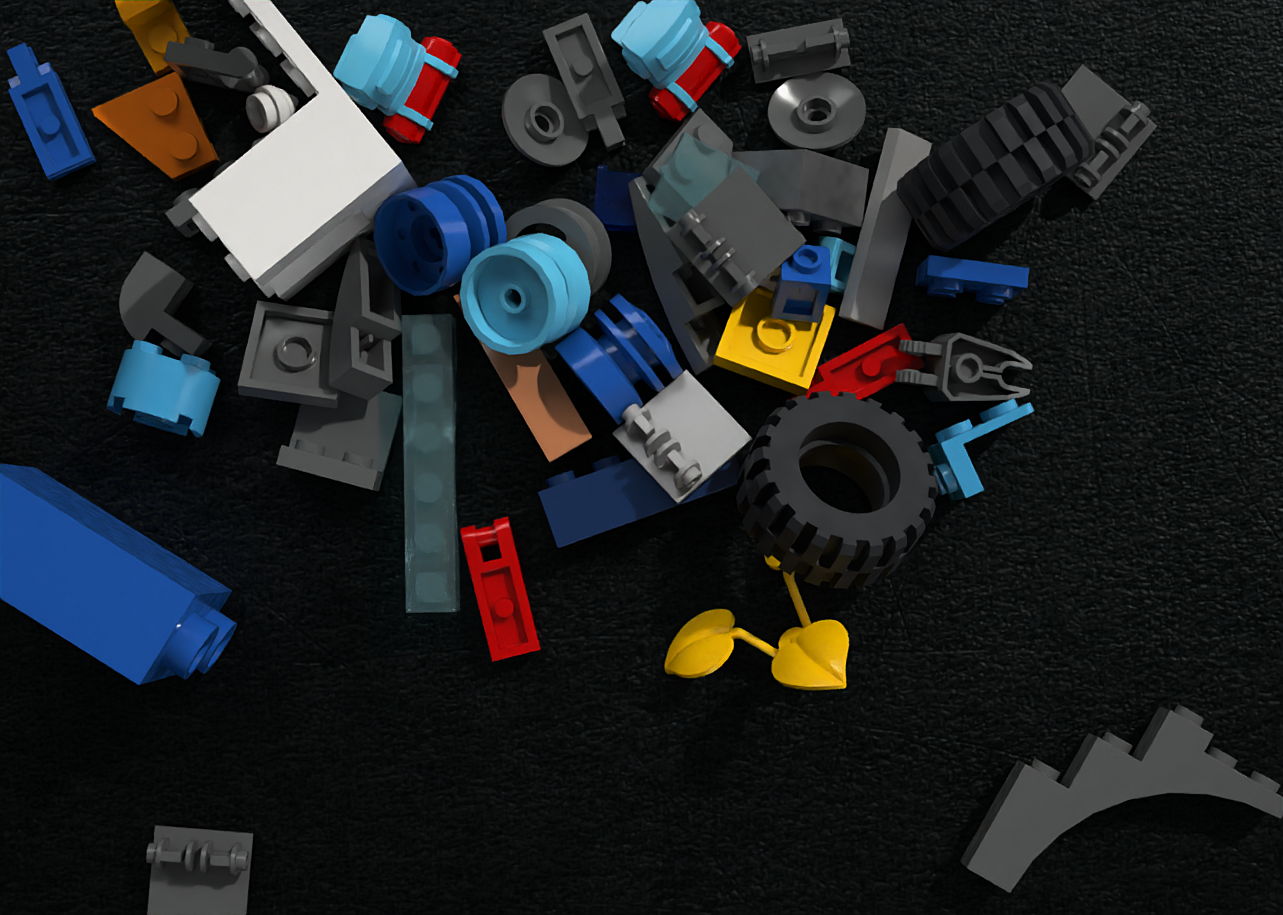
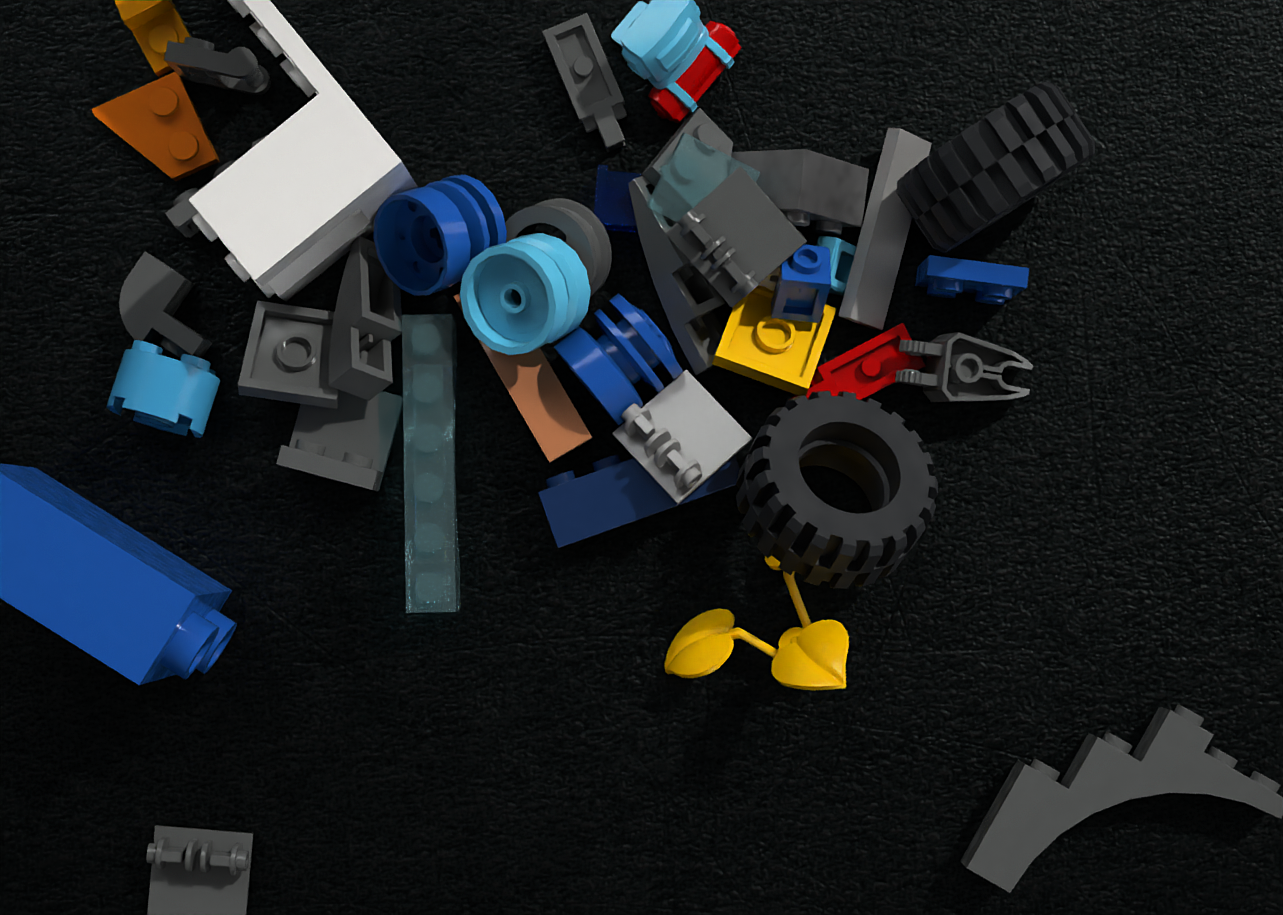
blue hinge [7,43,97,181] -> none
white plate [246,85,298,133] -> none
medium azure piece [333,14,462,144] -> none
red plate [460,516,541,662] -> none
dark grey dish [502,74,589,167] -> none
dark grey hinge [746,18,851,84] -> none
dark grey dish [768,72,866,152] -> none
dark azure bracket [927,398,1034,501] -> none
dark grey hinge [1061,64,1157,200] -> none

